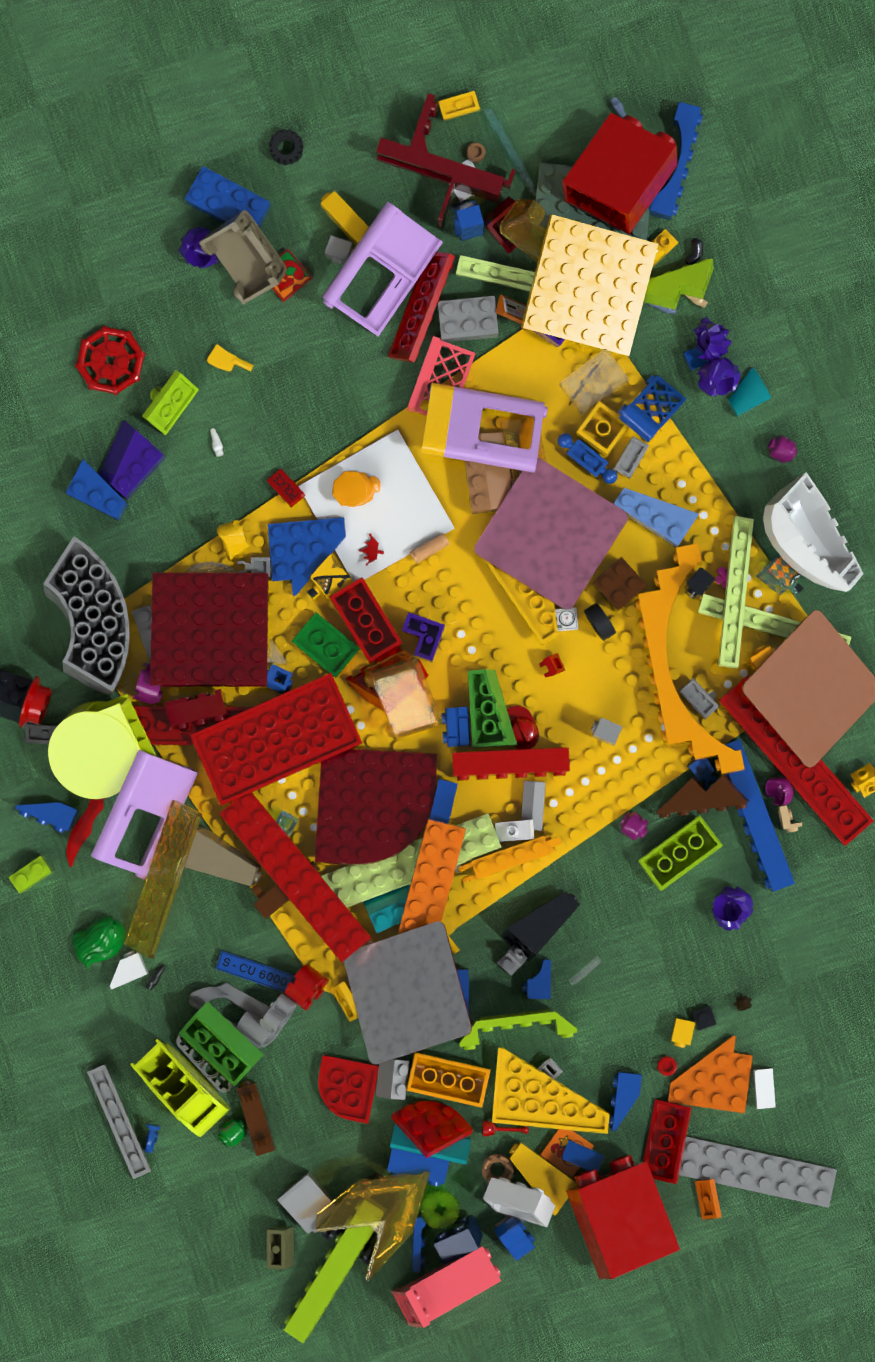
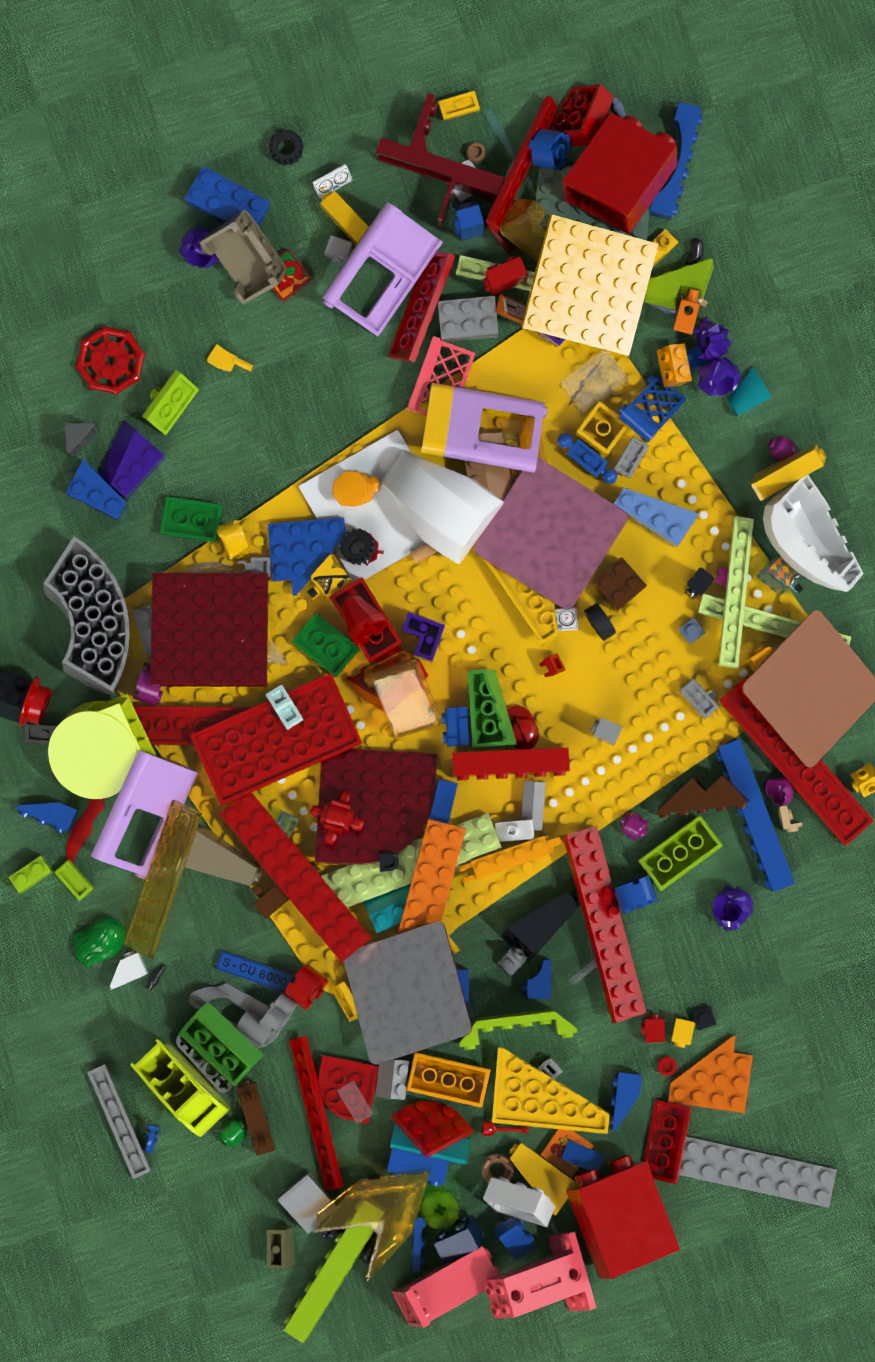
dark red wedge [164,689,229,730] -> none
white piece [210,428,224,457] -> none
red tile [267,469,306,508] -> none
blue brick [267,664,293,694] -> none
light orange arch [635,543,745,775] -> none
blue plate [687,758,718,790] -> none
orange plate [695,1178,722,1220] -> none
dark brown plate [734,995,752,1011] -> none
white slope [753,1068,775,1109] -> none
none -> lime tile [54,859,94,901]
none -> dark grey slope [65,423,99,459]
none -> green plate [160,496,223,543]
none -> light aqua slope [265,685,304,730]
none -> red tile [289,1035,344,1191]
none -> red piece [310,791,364,845]
none -> slope [313,164,352,198]
none -> clear tile [337,1080,374,1124]
none -> black tyre [340,528,376,565]
none -> red cone [341,595,388,645]
none -> black tile [378,851,399,872]
none -> white windscreen [381,450,504,564]
none -> red brick [483,256,528,296]
none -> coral brick [484,1232,597,1319]
none -> red tile [486,96,558,233]
none -> blue brick [529,129,571,170]
none -> red wedge [548,84,614,147]
none -> plate [563,826,647,1023]
none -> blue brick [613,875,658,914]
none -> red brick [640,1014,665,1043]
none -> light orange brick [657,343,692,388]
none -> orange torso [673,288,700,335]
none -> sand blue plate [678,618,705,645]
none -> yellow slope [751,444,826,501]

